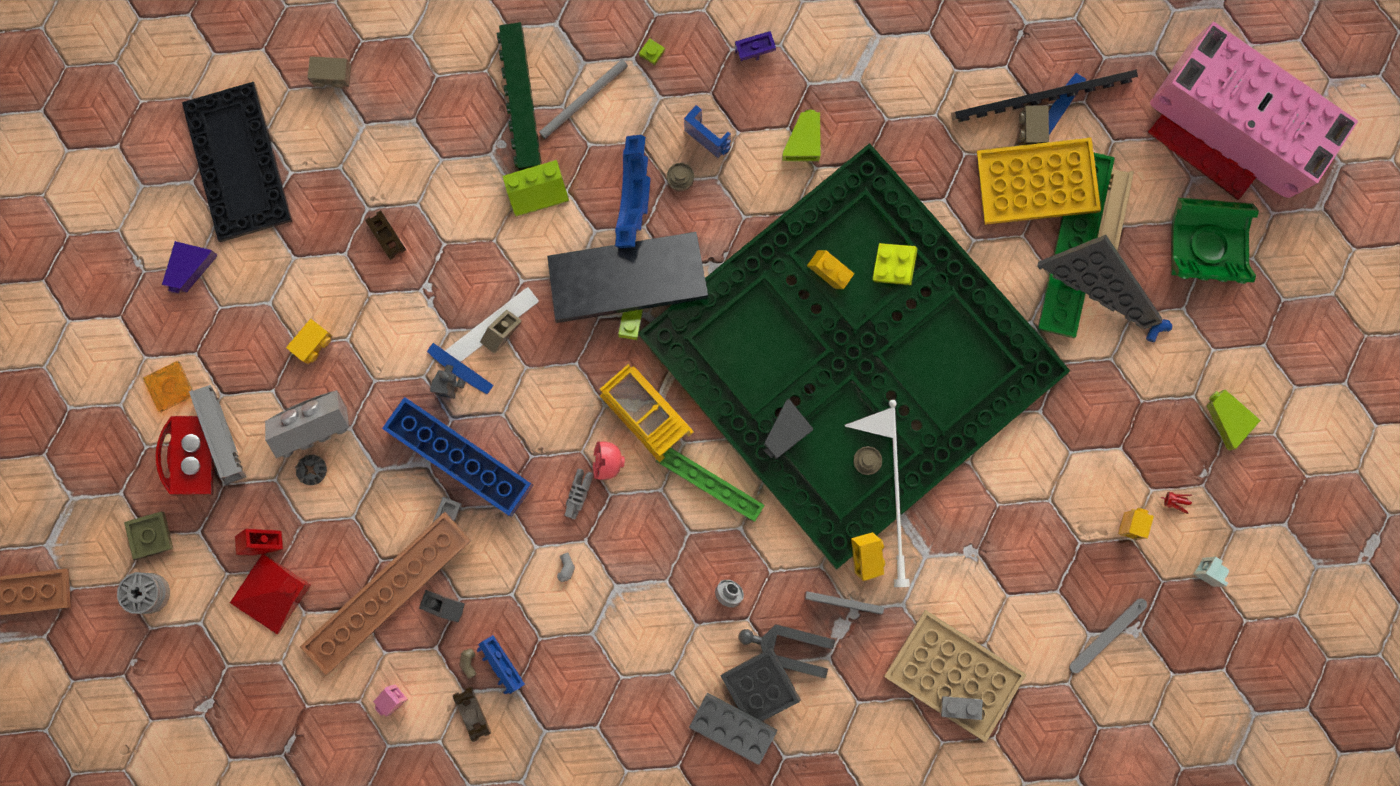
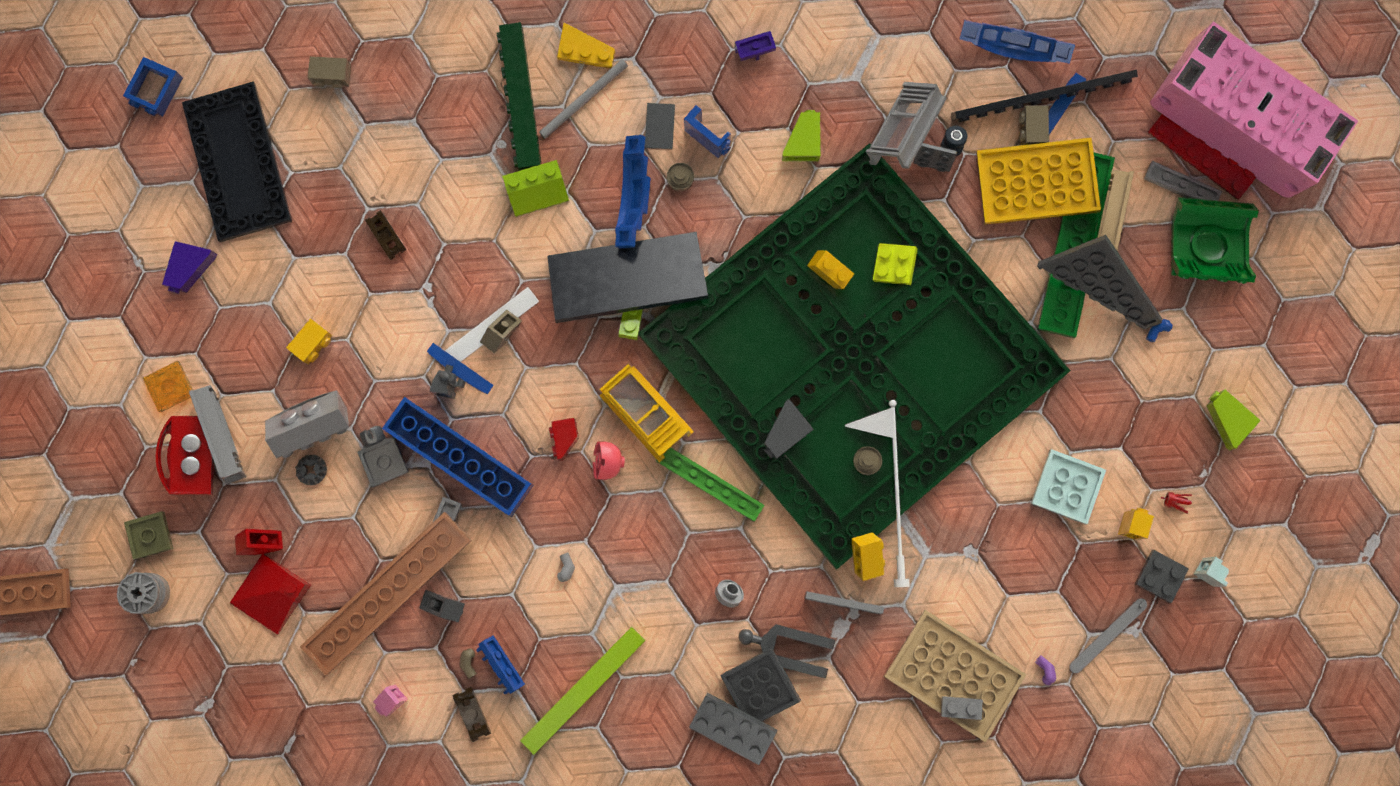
light grey hinge [564,469,594,519] -> none
lime plate [639,38,665,65] -> none
none -> blue window [123,57,183,117]
none -> dark grey plate [357,426,409,487]
none -> lime tile [520,627,646,755]
none -> red slope [549,418,579,461]
none -> yellow wing [557,23,615,69]
none -> dark grey sticker [645,103,675,149]
none -> light grey piece [866,82,947,169]
none -> dark grey plate [913,126,968,172]
none -> blue piece [959,20,1075,64]
none -> light aqua plate [1031,449,1106,525]
none -> medium lavender arm [1035,655,1056,685]
none -> dark grey plate [1135,550,1189,603]
none -> light grey tile [1144,161,1222,201]

